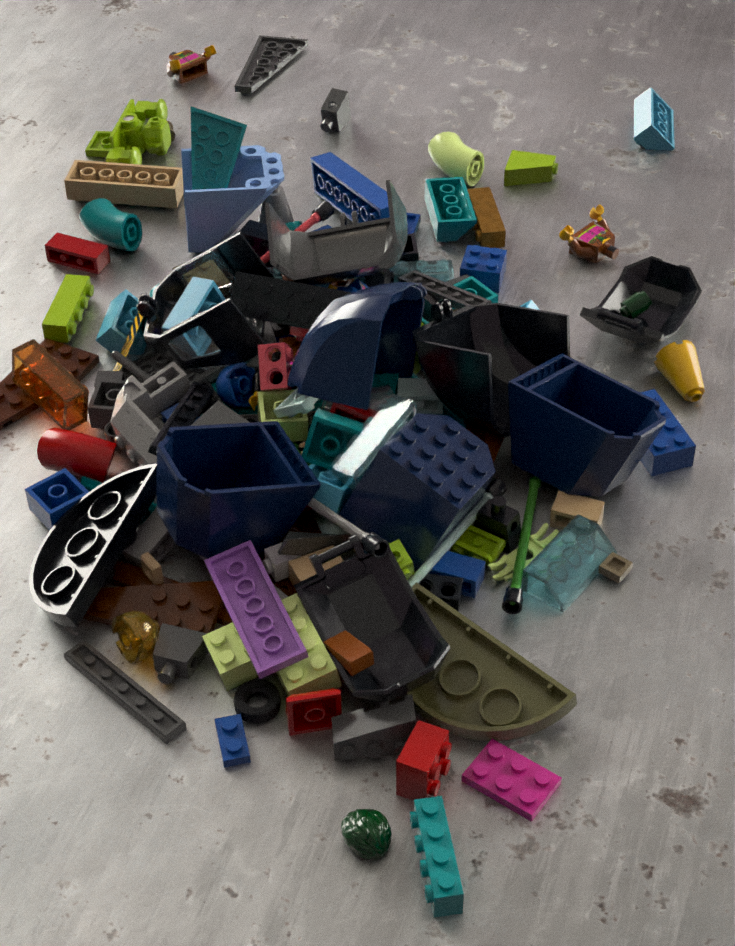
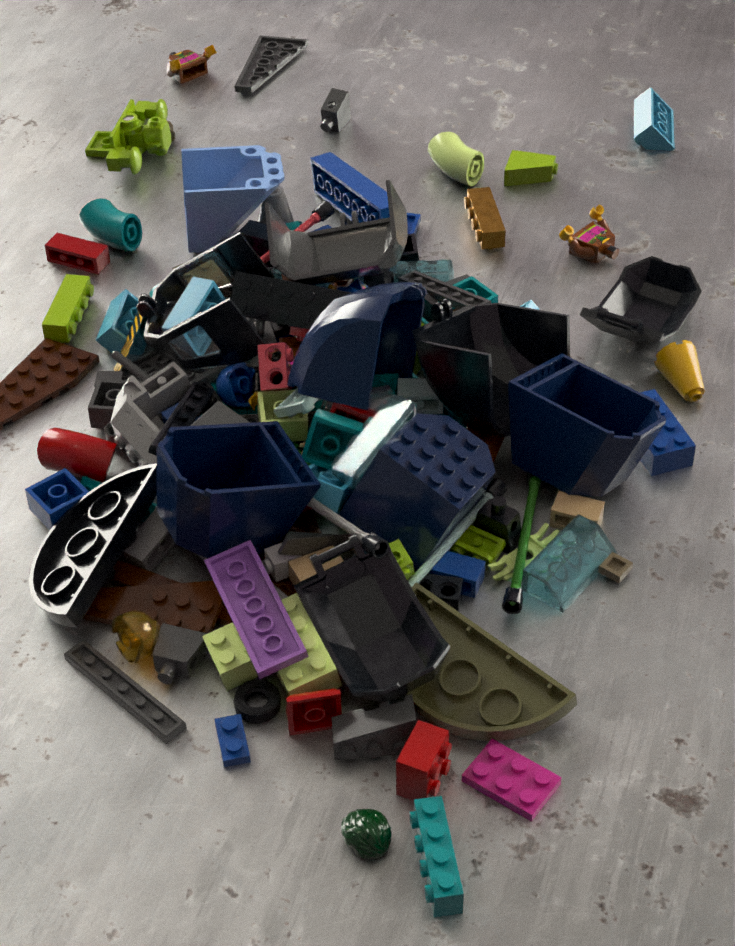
clear orange brick [12,339,89,430] -> none
tan brick [64,160,184,209] -> none
tan tile [140,552,164,585] -> none
teal wing [191,106,247,190] -> none
dark orange slope [323,630,374,676] -> none
teal slope [424,177,477,242] -> none
blue brick [460,245,507,293] -> none
dark green brick [619,291,652,319] -> none

